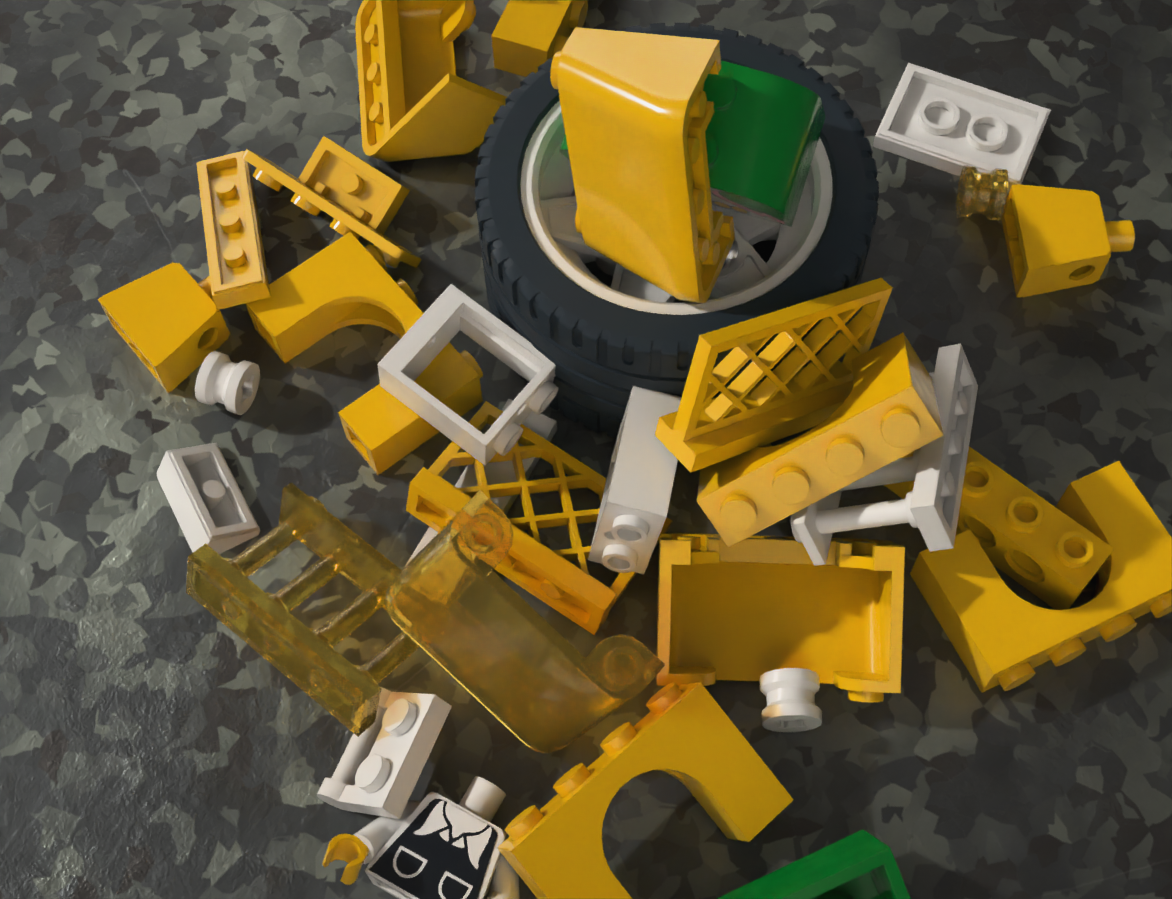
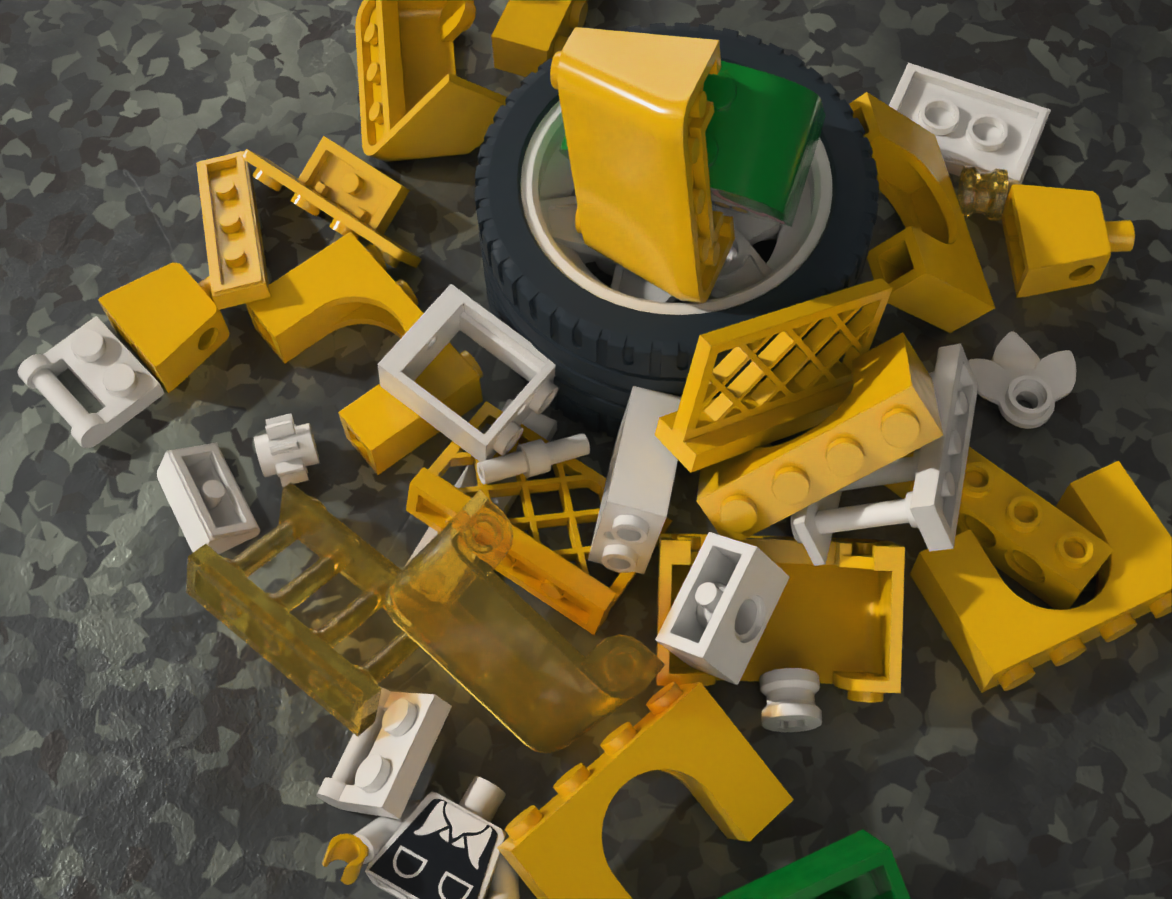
white wheel [195,351,260,415] -> none
none -> white plate [18,316,165,448]
none -> white gear [254,413,320,487]
none -> white bar [477,433,590,485]
none -> white brick [655,532,790,685]
none -> yellow arch [849,92,995,333]
none -> white plate [968,331,1077,429]

